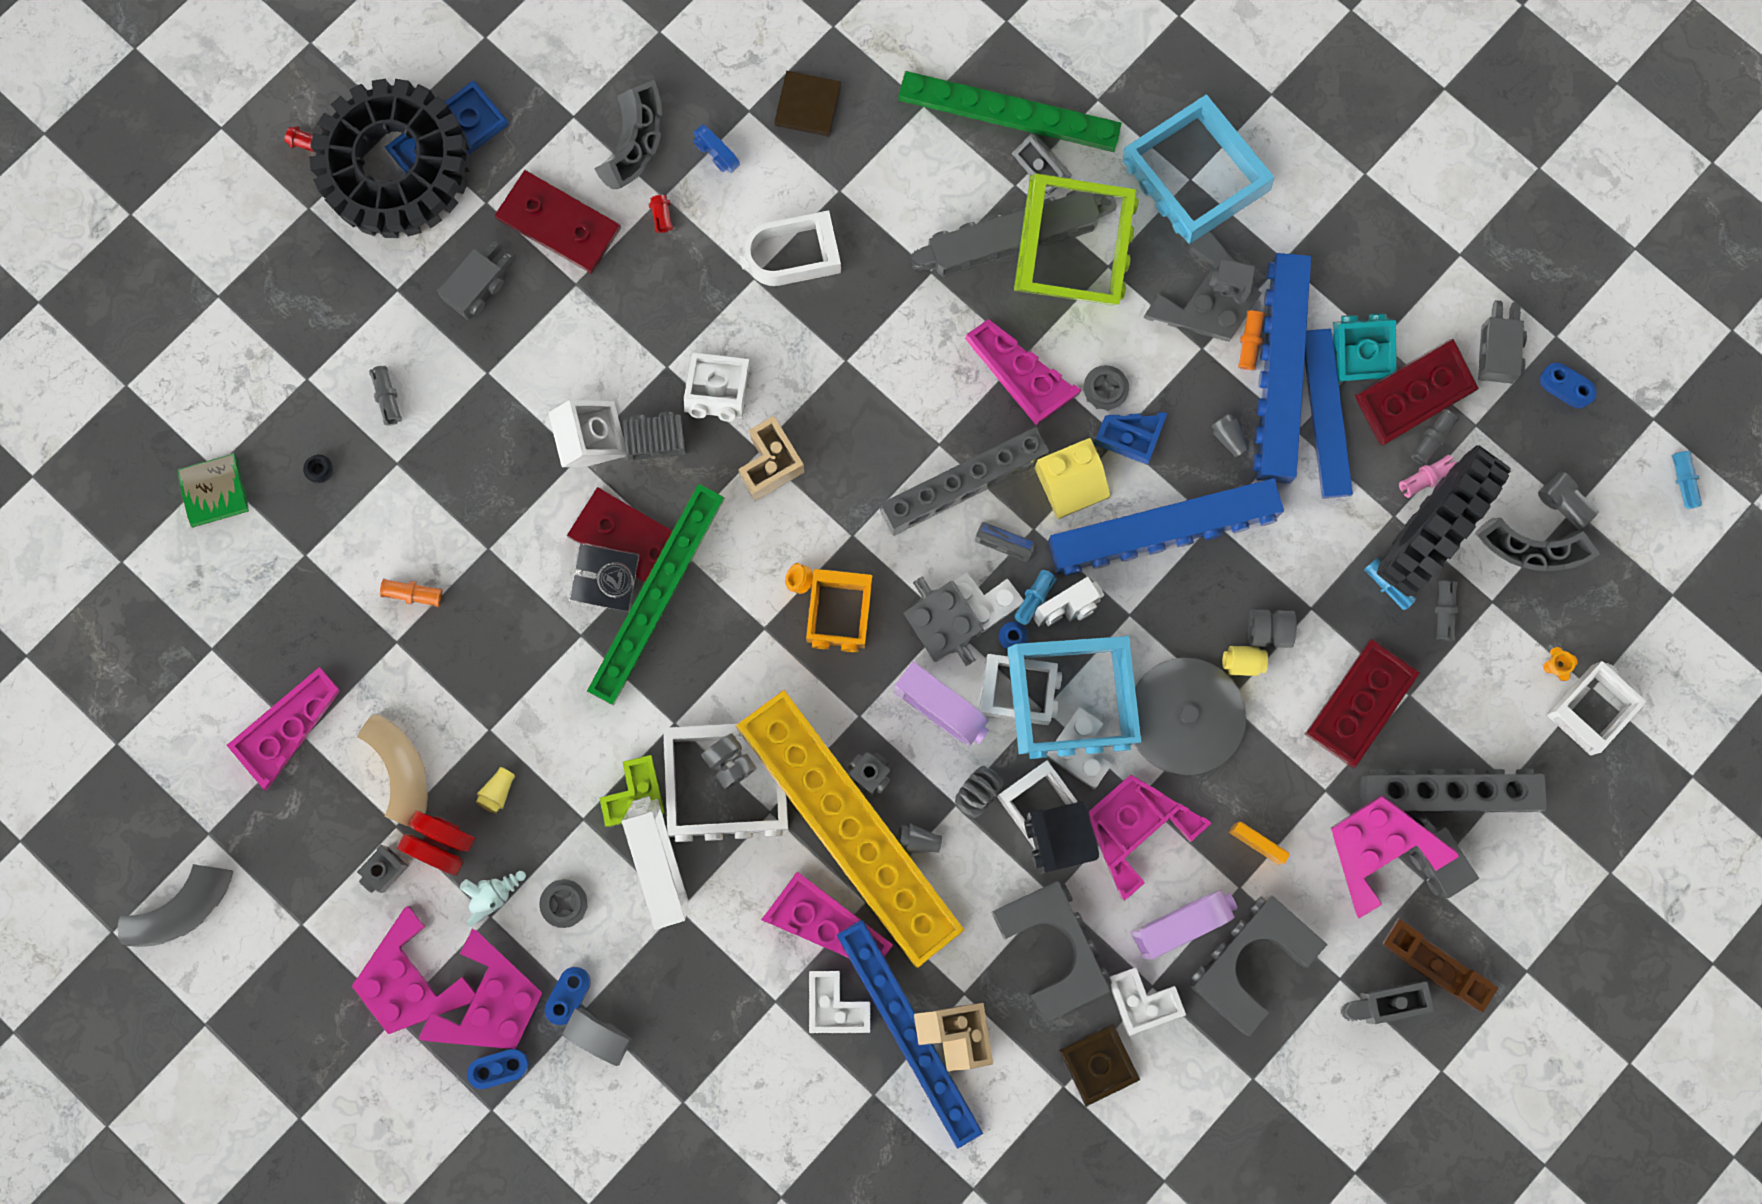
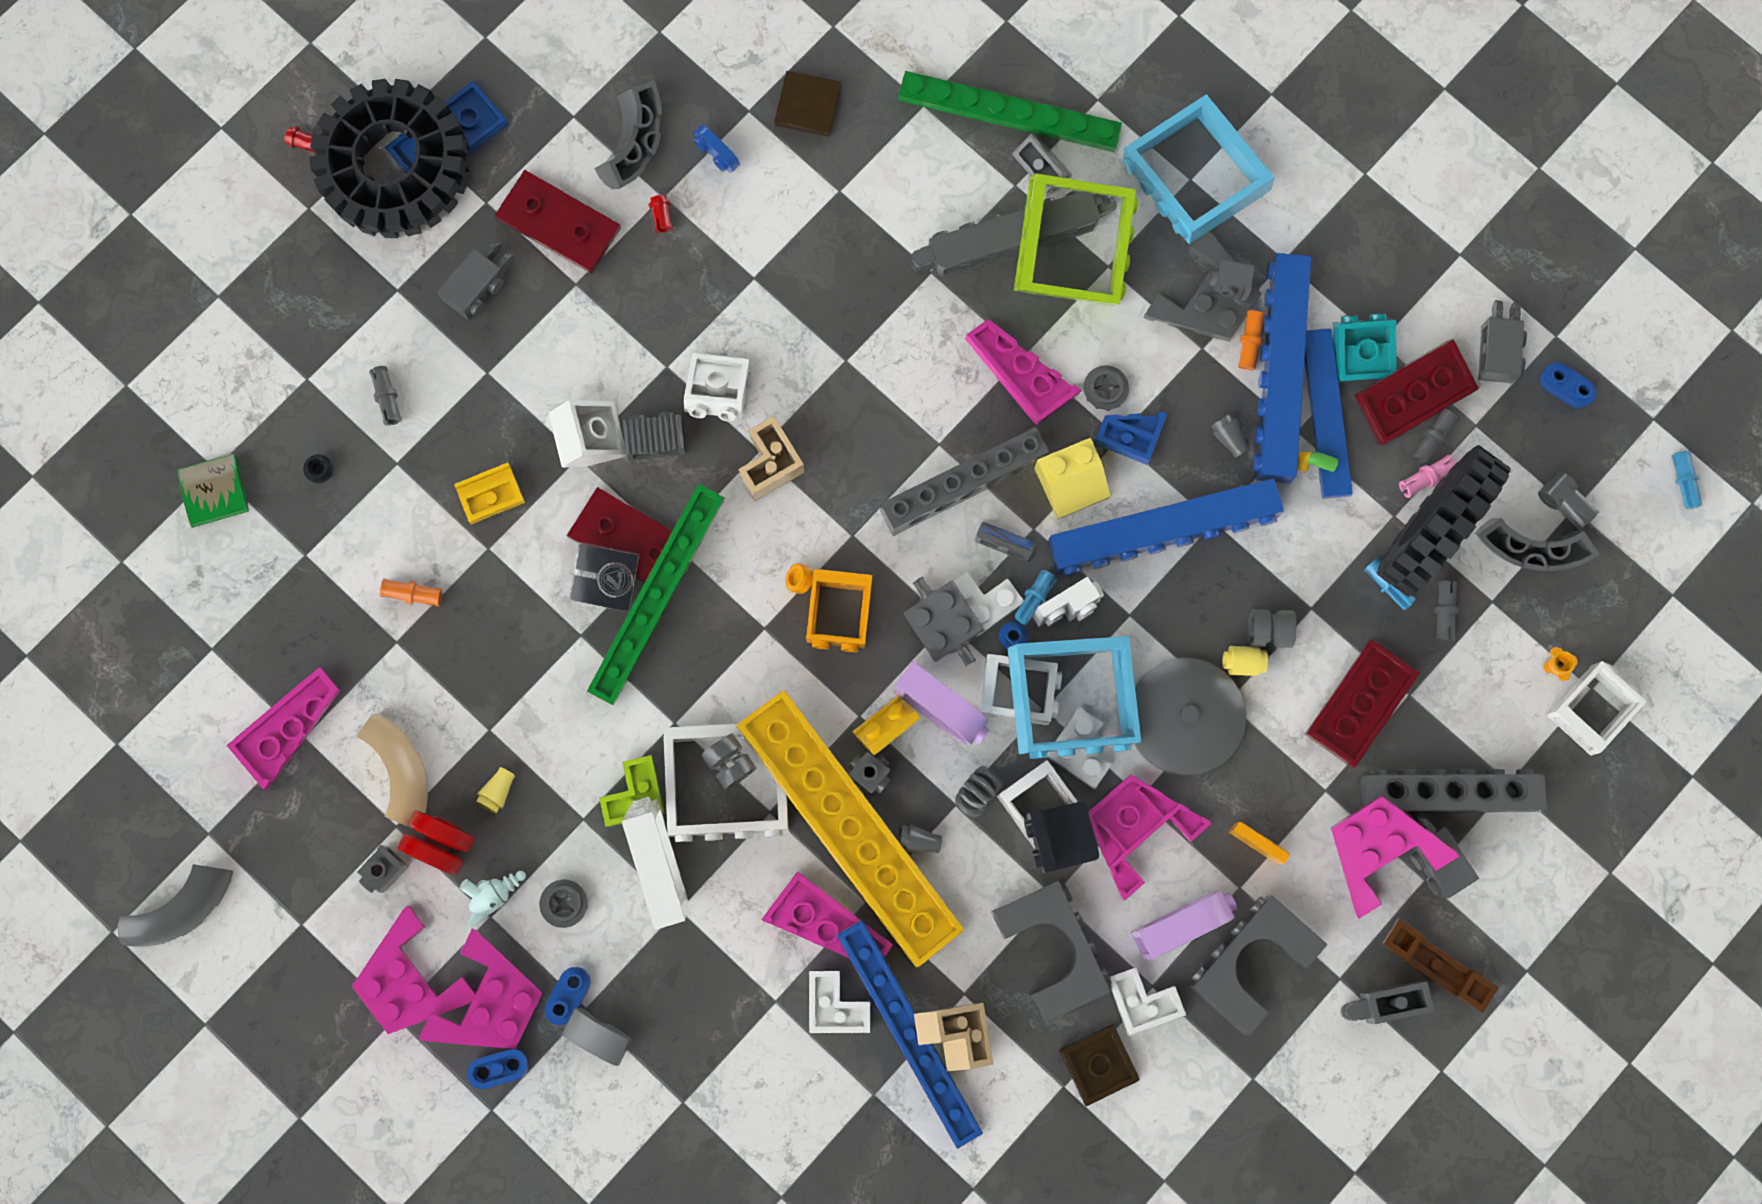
white window [739,210,841,286] -> none
none -> yellow plate [454,462,525,525]
none -> yellow plate [852,695,921,755]
none -> bright green arm [1297,451,1338,472]

